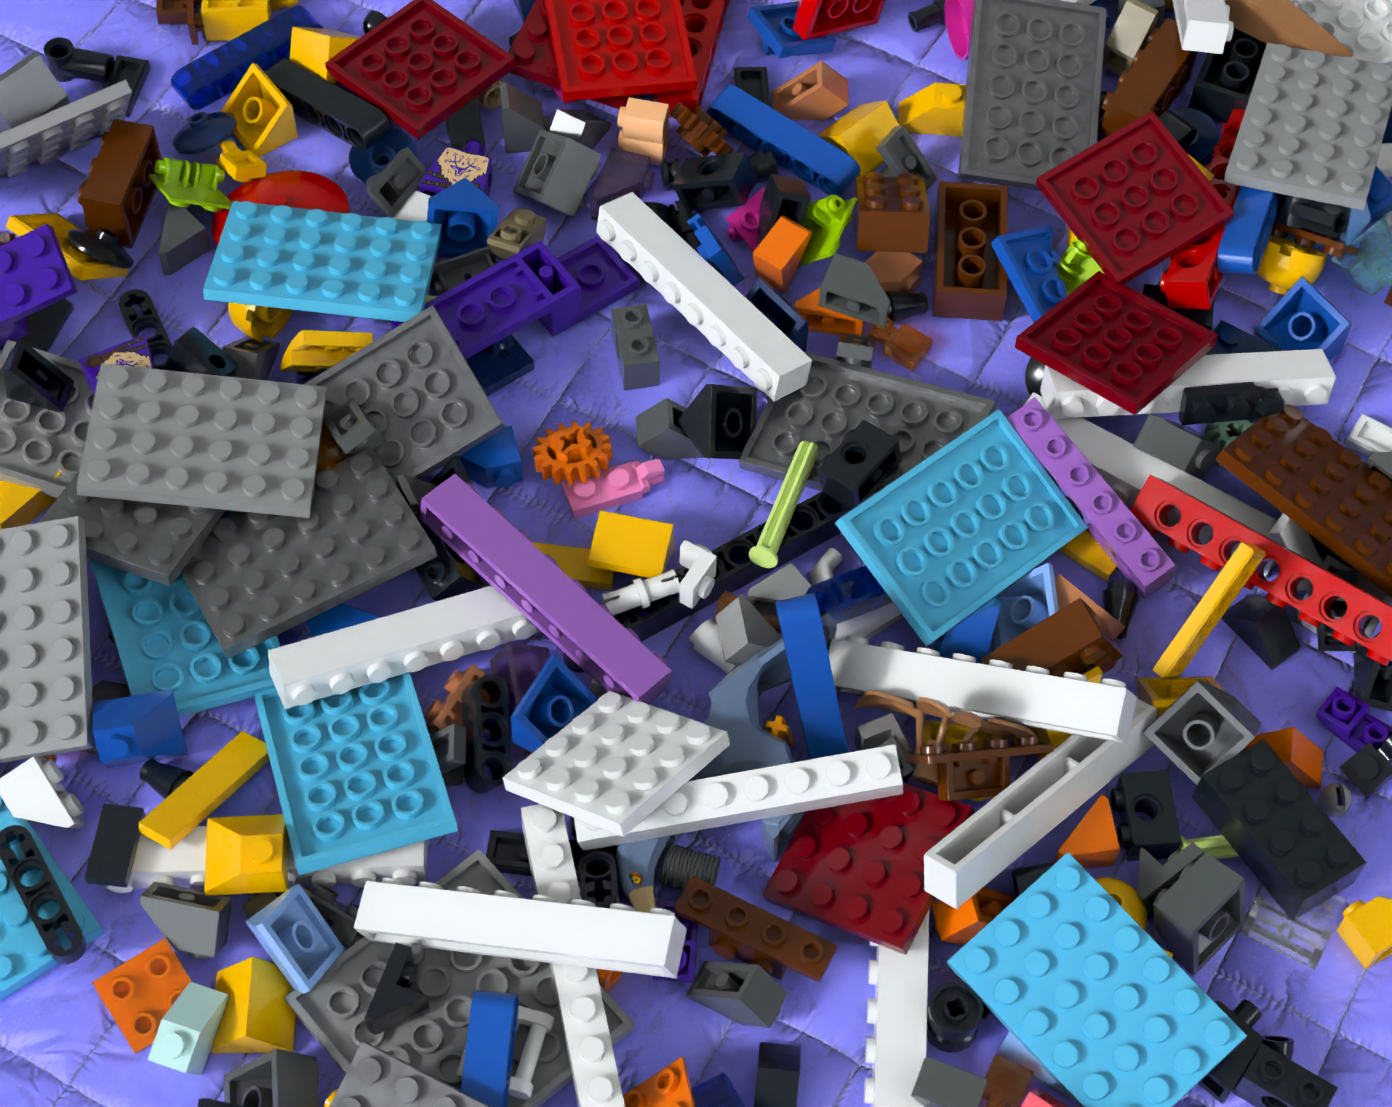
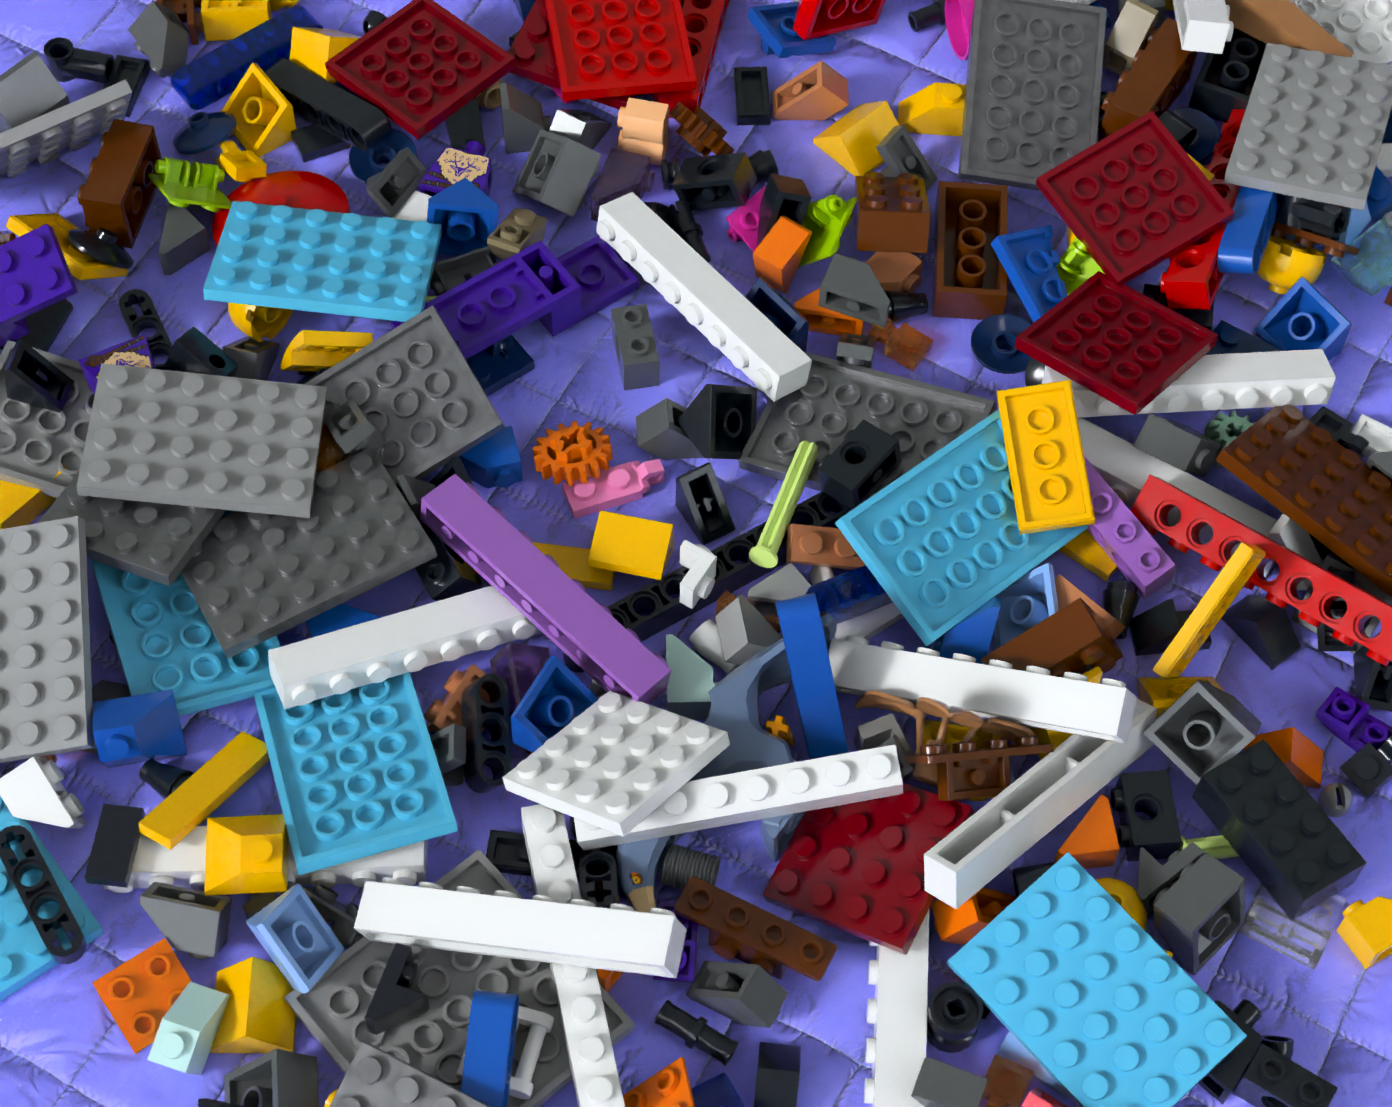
white pin [601,569,680,615] -> none
blue plate [687,214,745,286] -> none
blue beam [706,84,861,197] -> none
black hinge [1178,382,1285,426] -> none
none -> dark grey slope [128,0,189,81]
none -> black tile [291,124,351,163]
none -> black pin [654,1000,739,1066]
none -> light aqua slope [665,634,719,720]
none -> black slope [675,462,736,545]
none -> nougat plate [786,524,870,571]
none -> dark blue dish [971,314,1032,374]
none -> yellow tile [997,380,1095,535]
none -> black slope [1129,599,1212,656]
none -> black plate [1309,406,1369,460]

